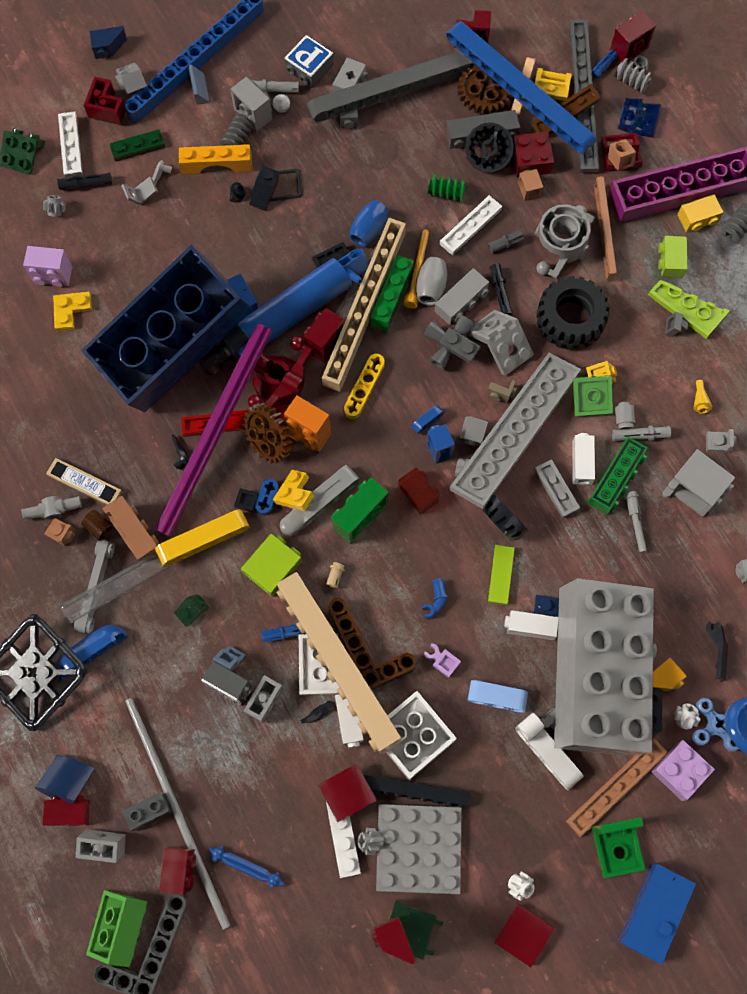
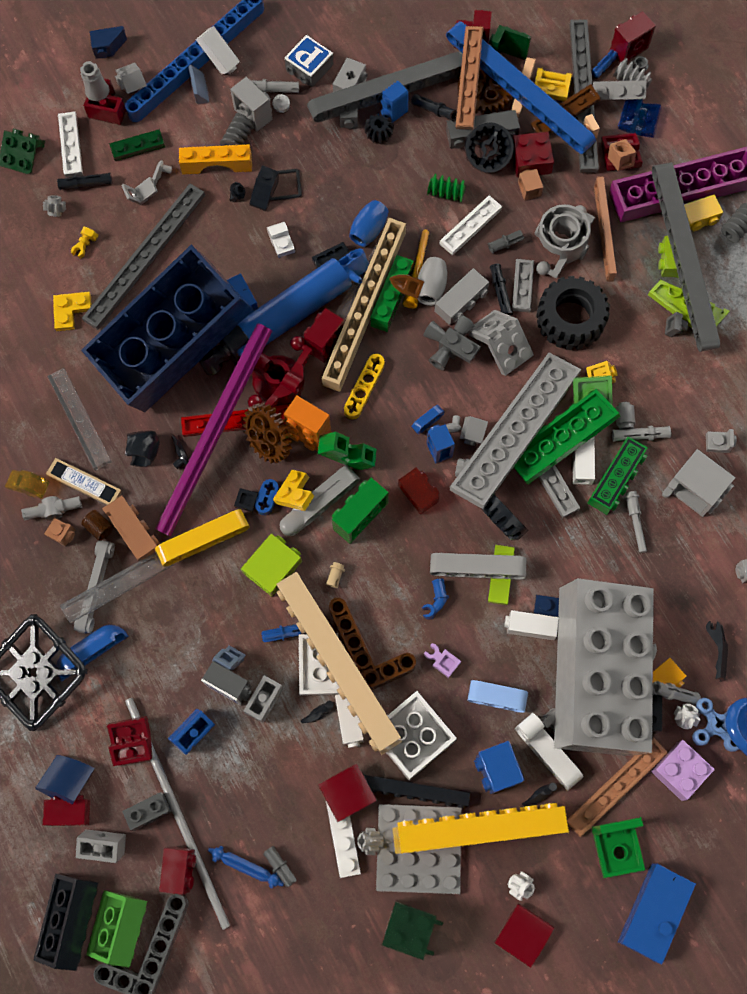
lavender brick [23,246,72,287] -> none
clear green bracket [174,594,209,627] -> none
dark red slope [371,916,416,964] -> none
dark tan bracket [487,380,517,403] -> none
yellow cone [693,380,713,414] -> none
none -> clear yellow brick [5,470,49,499]
none -> black slope [33,873,98,971]
none -> clear tile [47,368,112,470]
none -> yellow piece [71,227,98,259]
none -> light grey plant [80,61,109,101]
none -> dark grey plate [82,184,205,330]
none -> dark red slope [107,716,152,766]
none -> black piece [125,430,160,467]
none -> blue brick [168,709,215,755]
none -> white brick [196,26,240,74]
none -> dark grey axle [263,846,296,887]
none -> white brick [267,222,295,258]
none -> green arch [318,432,377,470]
none -> black gear [364,113,394,144]
none -> blue brick [381,81,409,123]
none -> dark orange plate [390,275,424,299]
none -> yellow brick [392,803,569,854]
none -> black pin [411,94,457,121]
none -> light grey bar [427,415,462,432]
none -> light grey beam [430,553,527,579]
none -> nougat tile [456,26,483,130]
none -> blue piece [474,741,524,794]
none -> dark green bracket [489,25,531,60]
none -> light grey tile [512,259,534,312]
none -> green plate [513,389,621,485]
none -> black bar [522,783,557,807]
none -> light nougat plate [583,114,600,138]
none -> light grey plate [593,80,647,100]
none -> dark grey beam [652,162,720,352]
none -> light grey pin [652,681,701,705]

